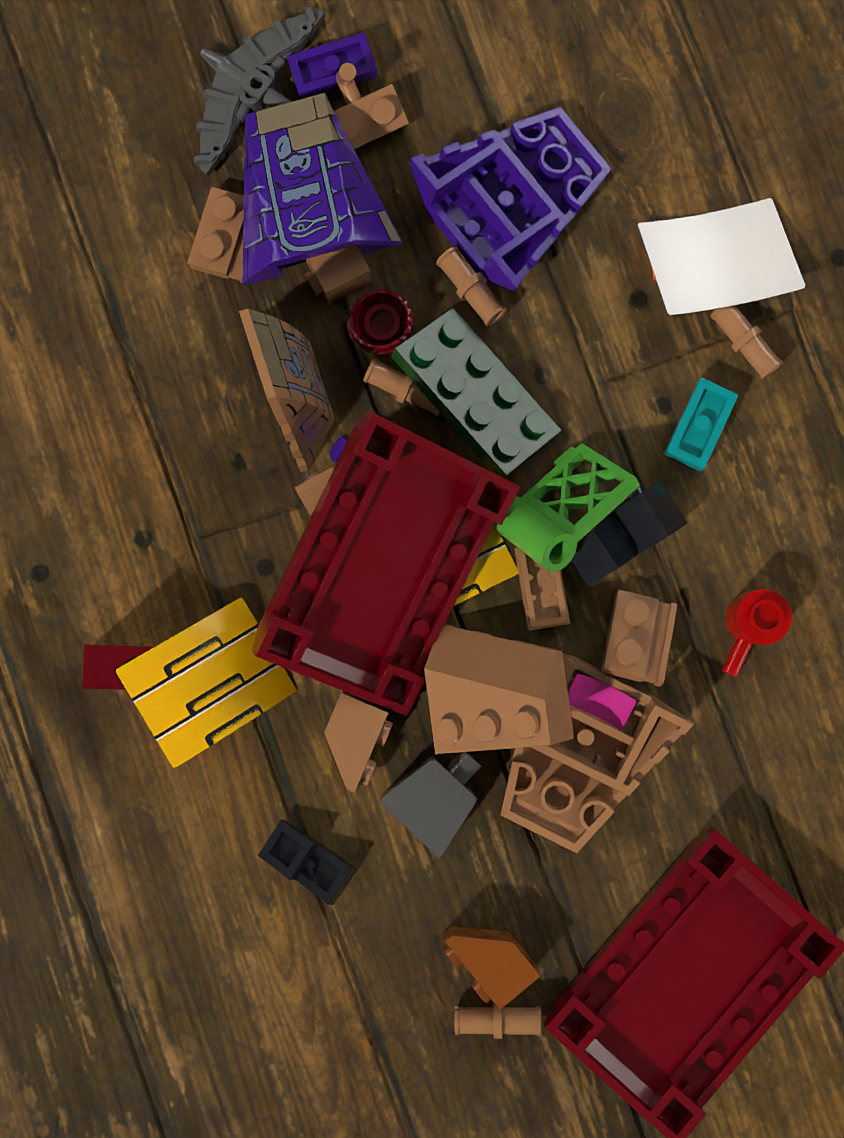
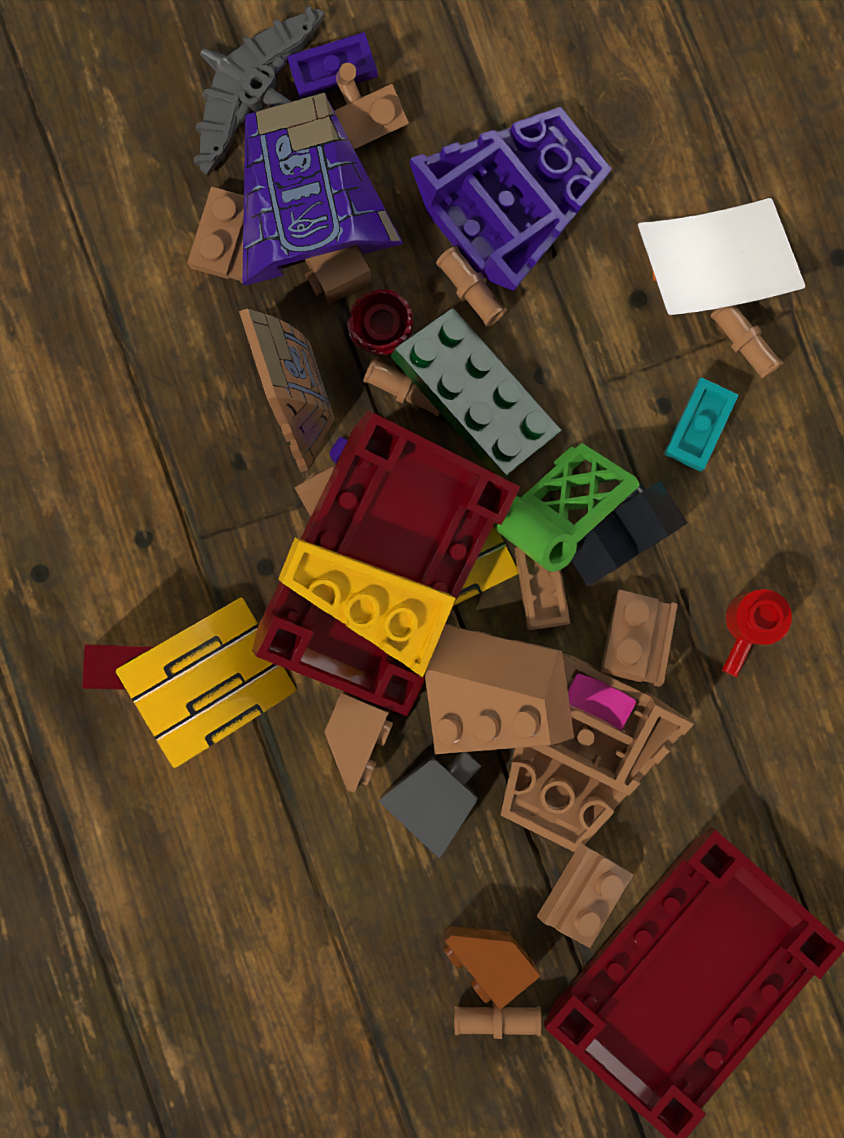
black slope [258,819,357,905] -> none
none -> yellow wing [278,537,456,677]
none -> medium nougat plate [537,843,634,948]

